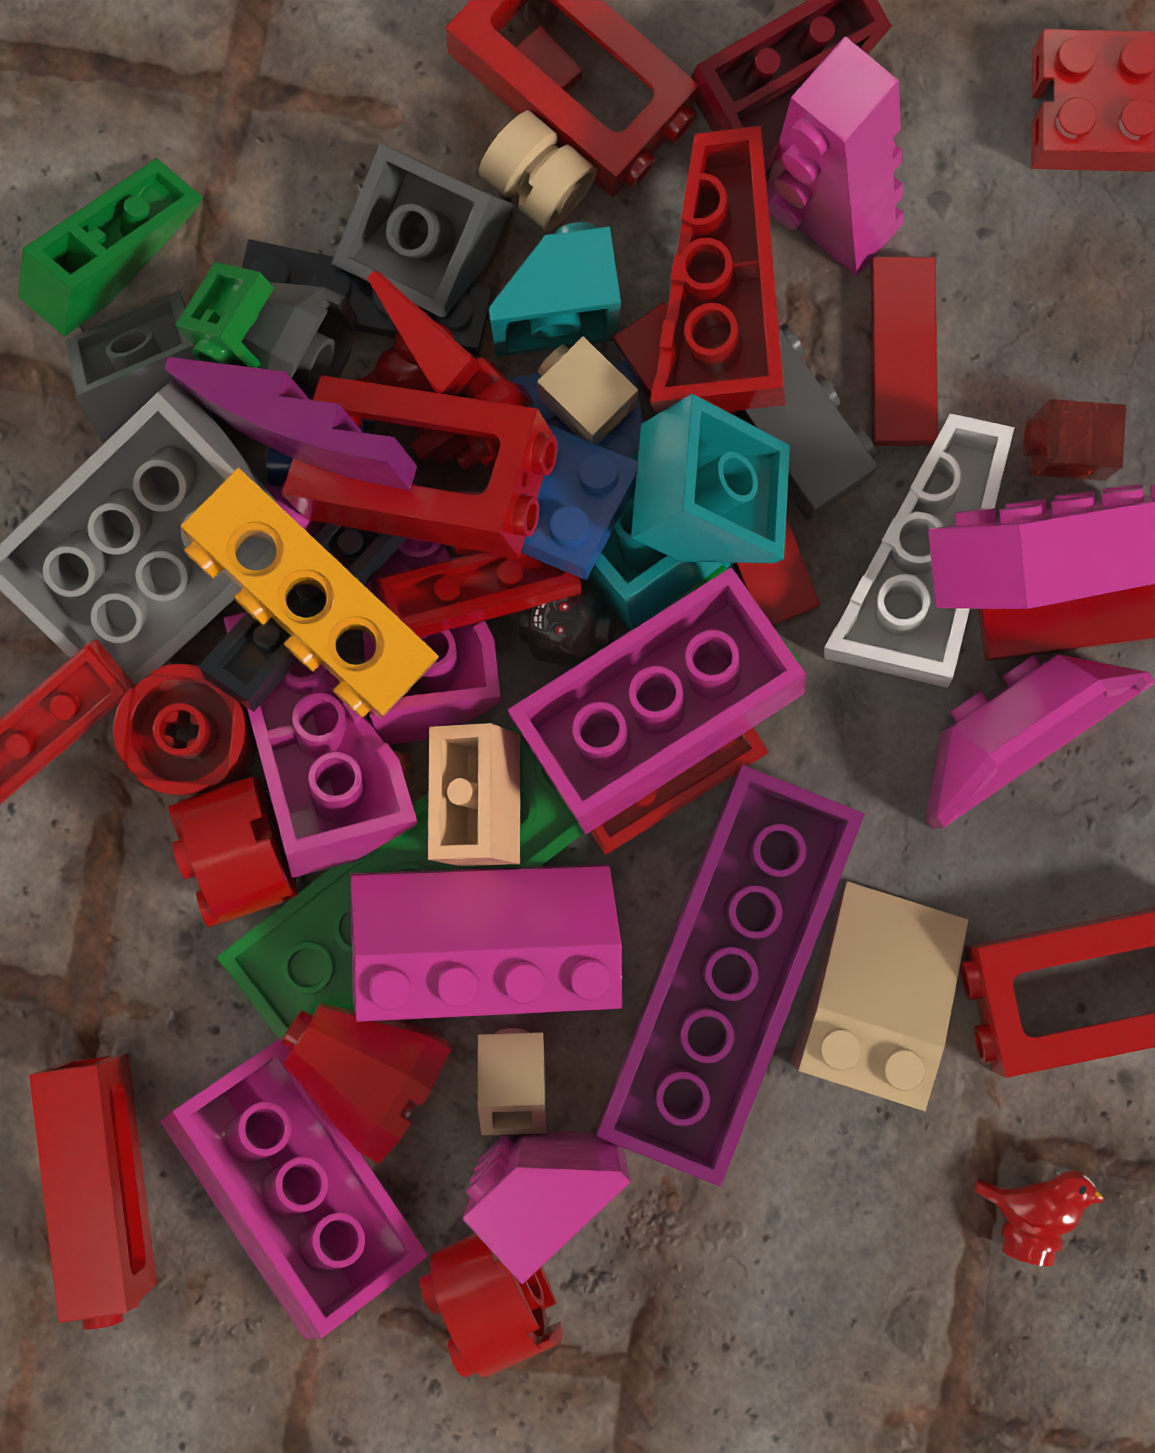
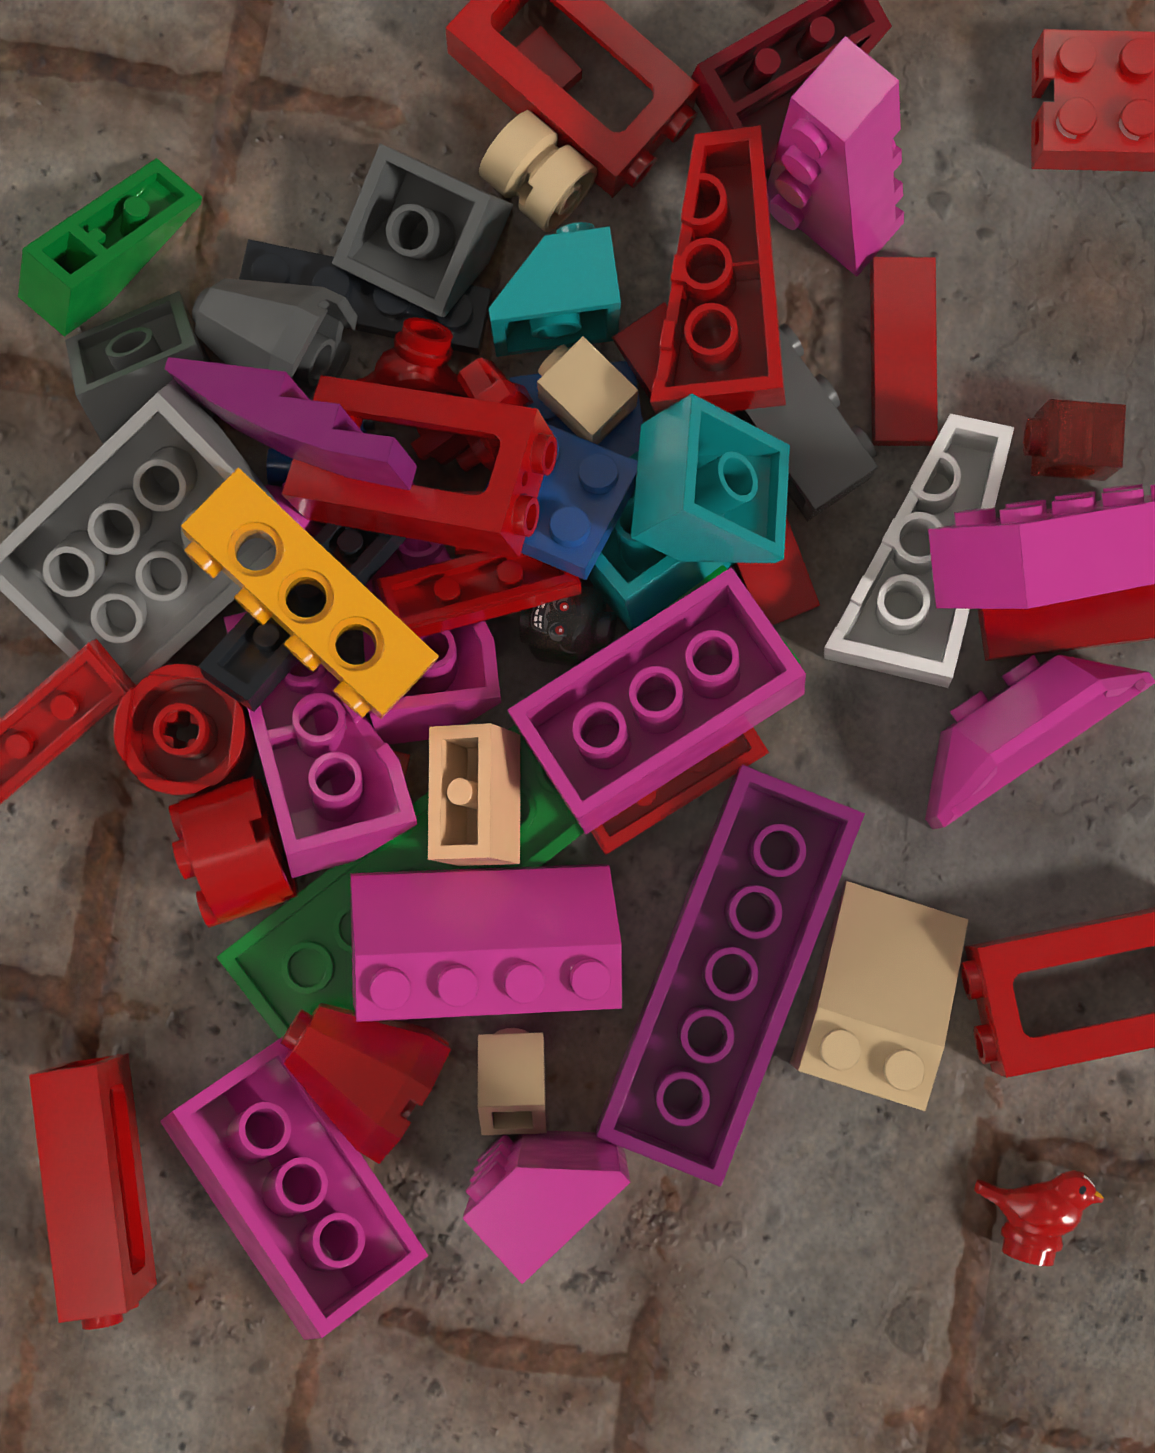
green bracket [175,262,274,368] -> none
red slope [367,270,480,396] -> none
red brick [419,1233,562,1378] -> none

